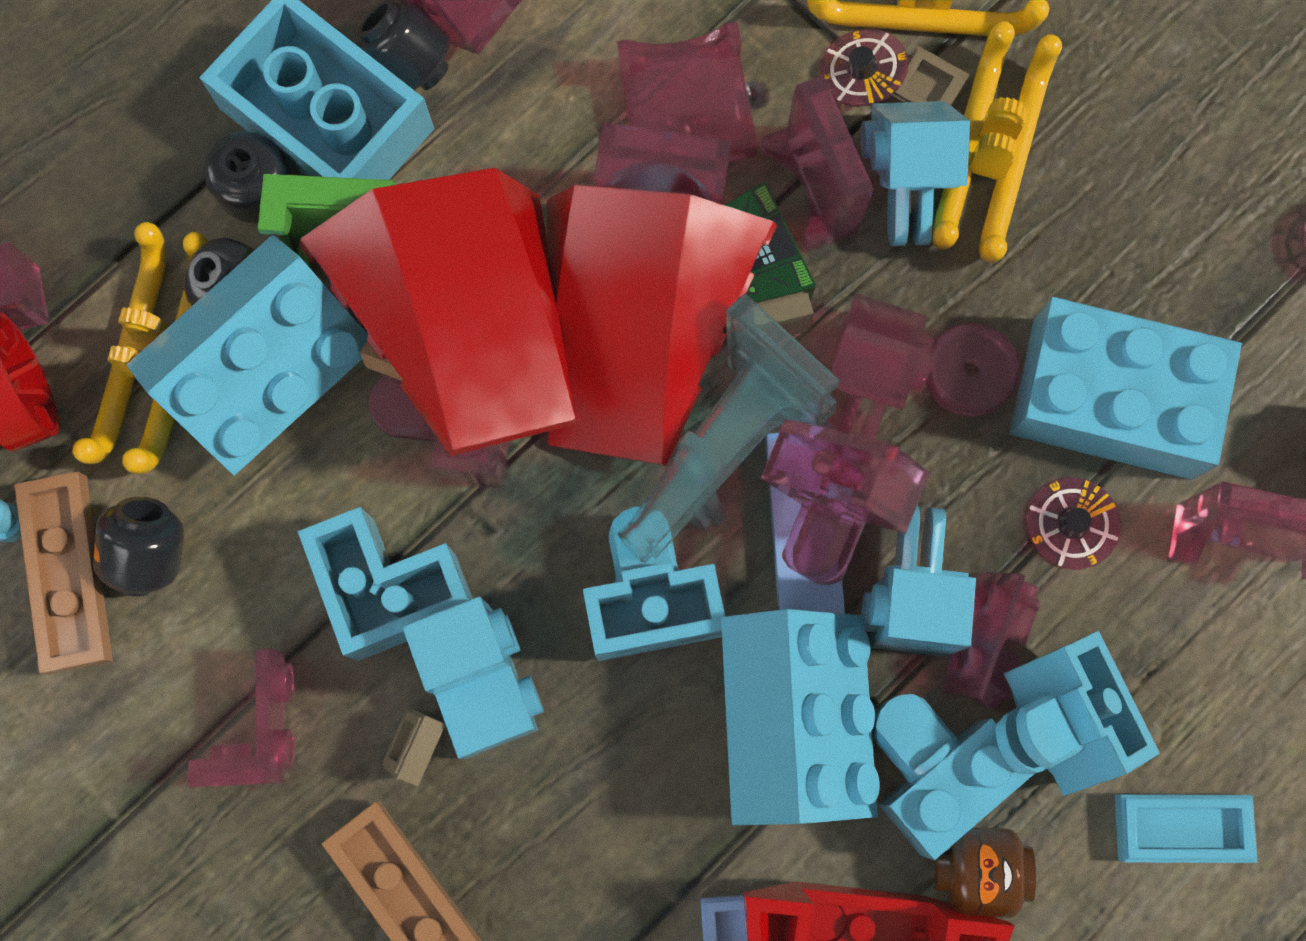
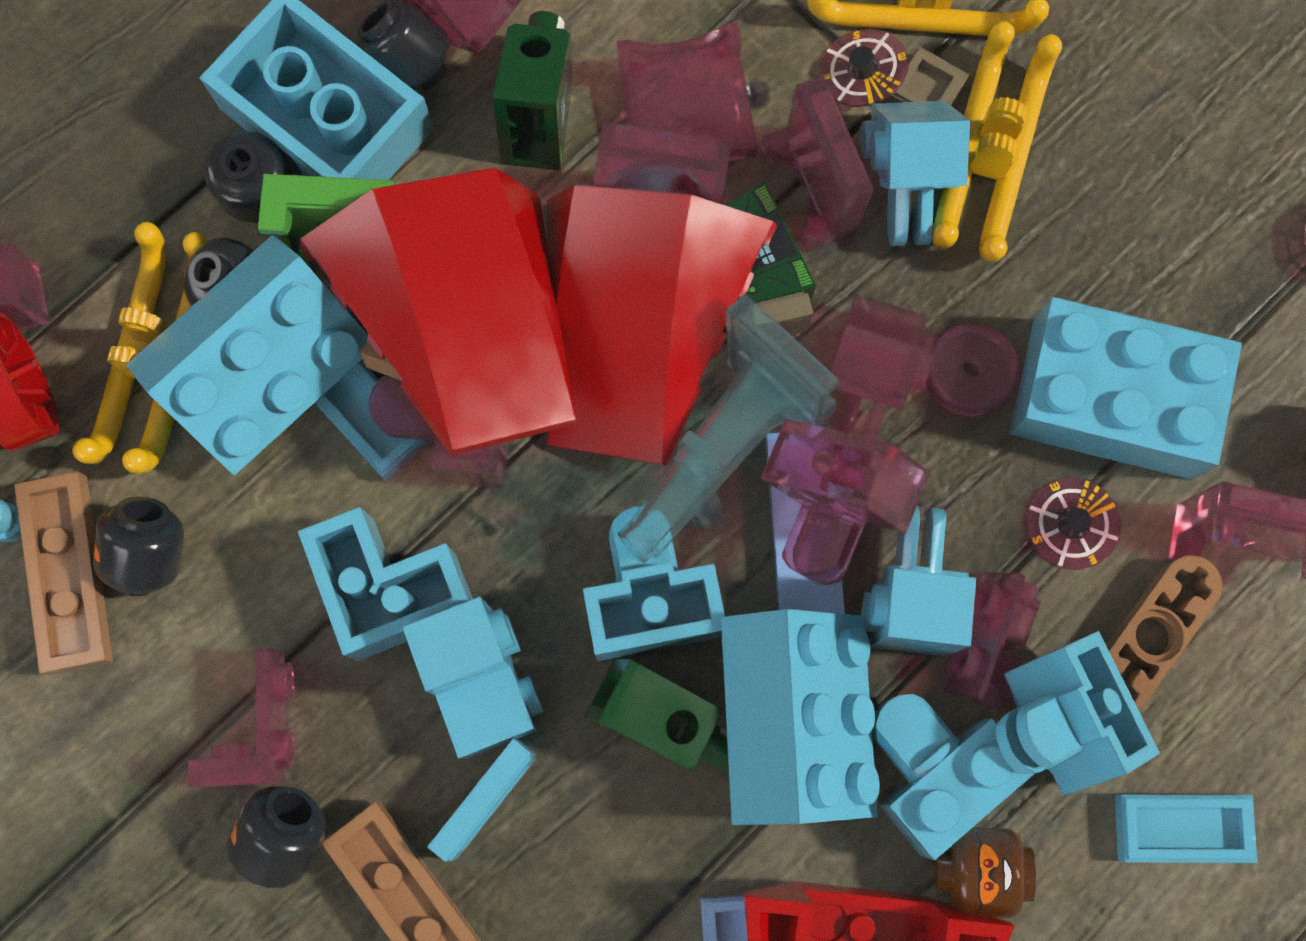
dark tan tile [382,707,446,787] -> none
none -> black head [227,786,327,888]
none -> medium azure tile [315,361,433,481]
none -> medium azure tile [427,739,536,862]
none -> dark green torso [492,11,573,170]
none -> dark green torso [584,659,729,775]
none -> medium nougat beam [1106,555,1223,711]

